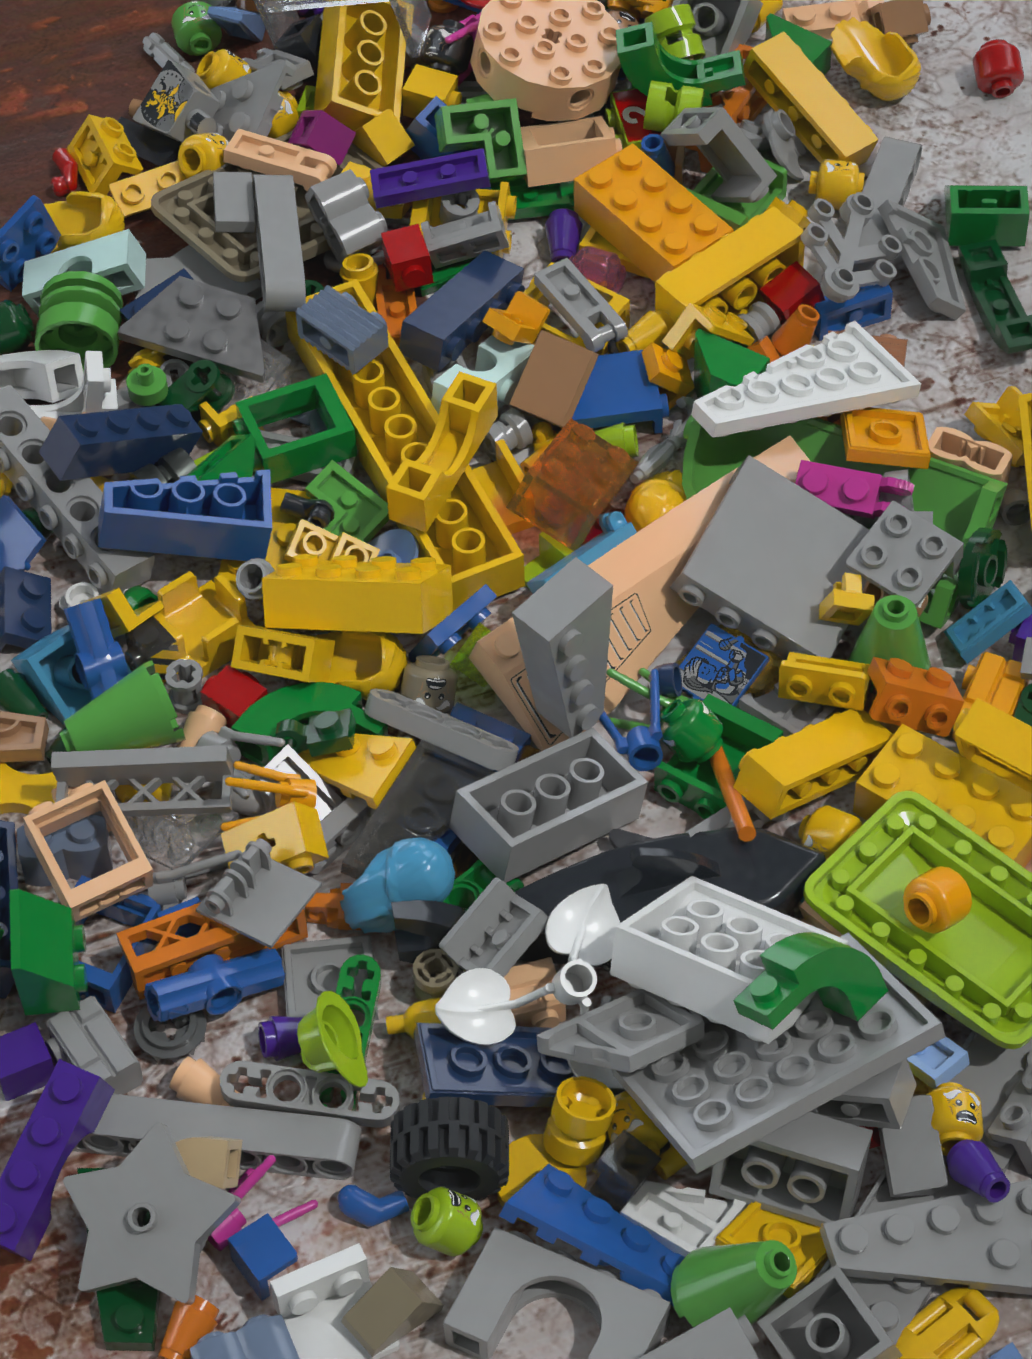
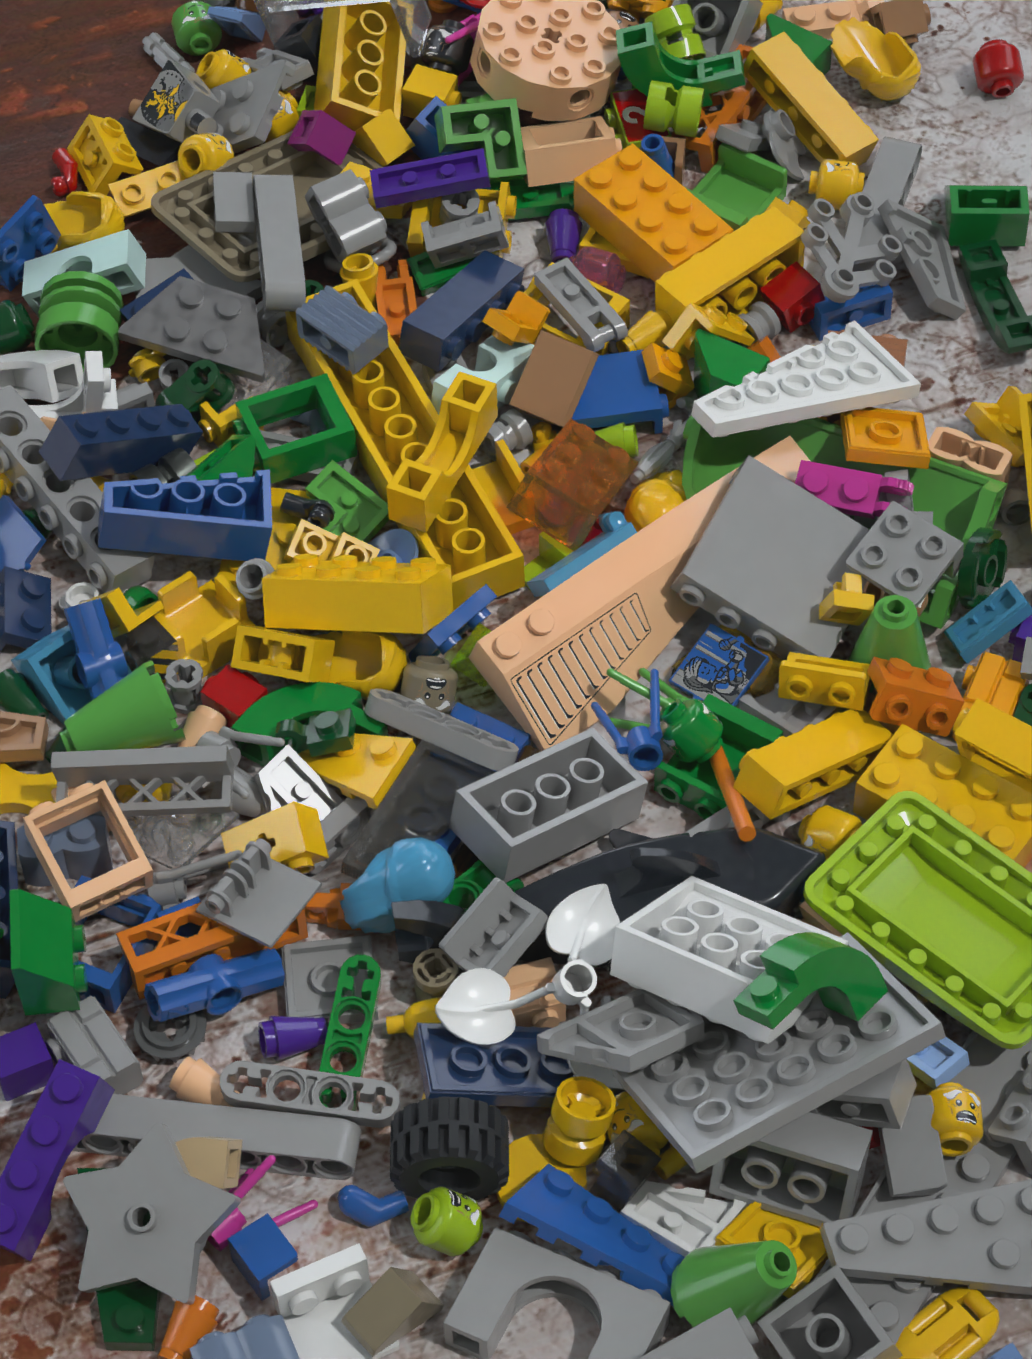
bright green tile [126,364,168,406] -> none
light orange plant [220,761,317,831] -> none
light nougat plate [224,128,337,191] -> none
lime piece [297,991,368,1088] -> none
red brick [381,224,434,292] -> none
light grey wedge [512,557,613,738] -> none
dark blue hinge [649,662,682,698] -> none
light grey panel [660,107,777,203] -> none
orange cone [771,304,820,357] -> none
light orange head [903,866,972,934] -> none
dark purple cone [946,1139,1010,1203] -> none

